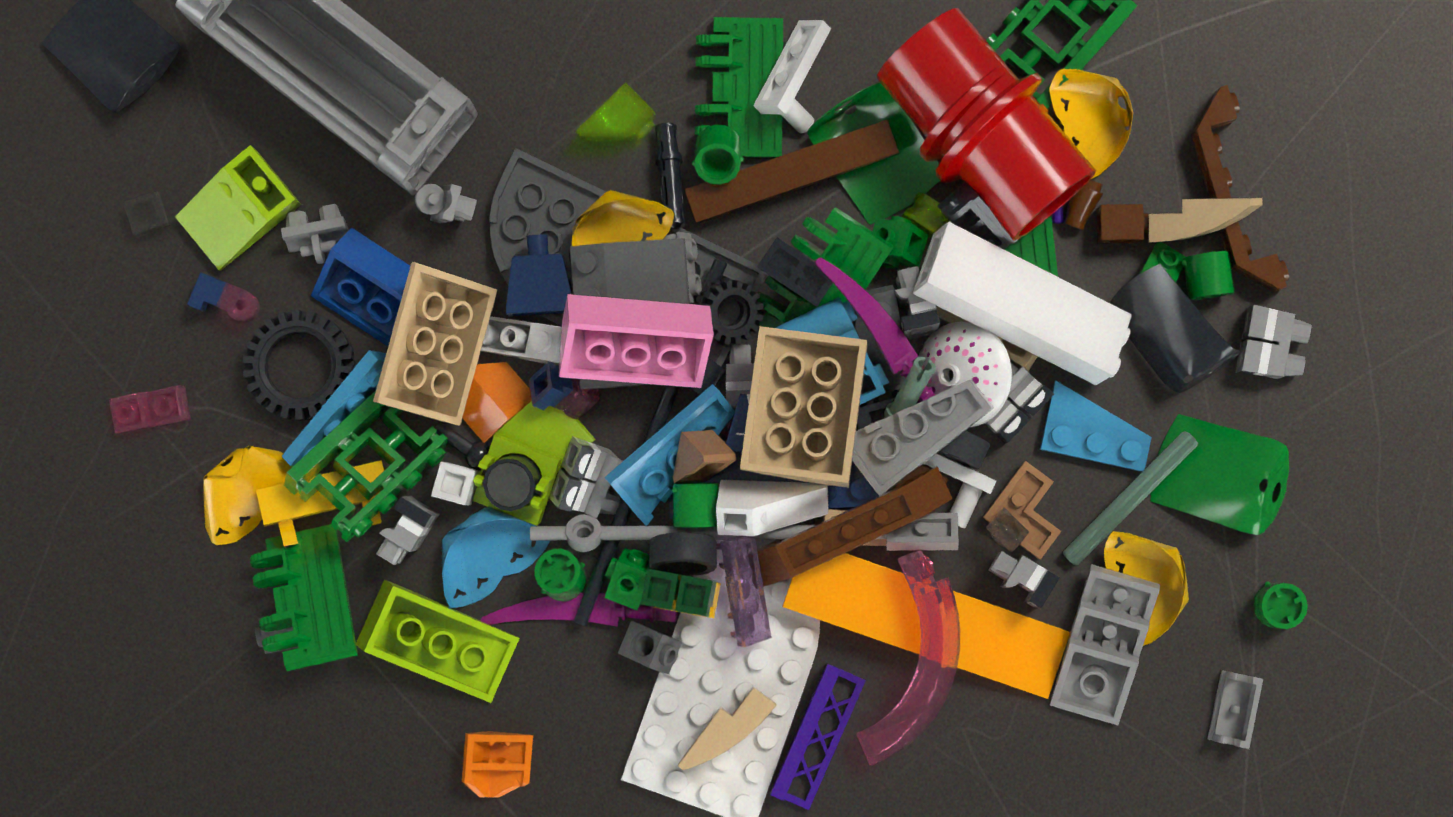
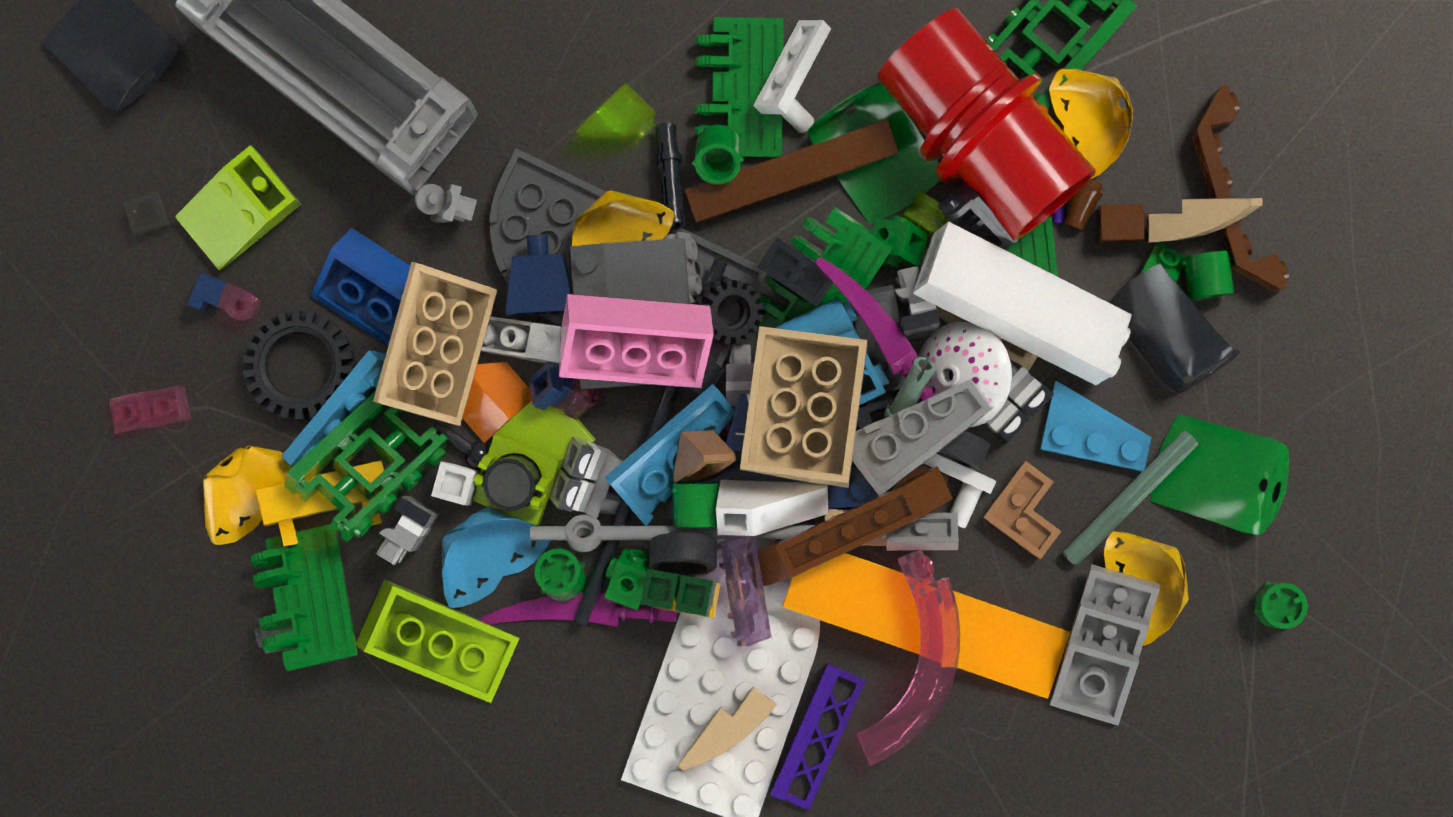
light grey hips [281,204,349,264] -> none
orange slope [462,731,533,797] -> none
dark grey brick [618,620,682,674] -> none
clear smoke plate [986,507,1029,552] -> none
hips [988,551,1060,609] -> none
light grey hinge [1207,670,1263,749] -> none
light grey hips [1236,305,1312,379] -> none

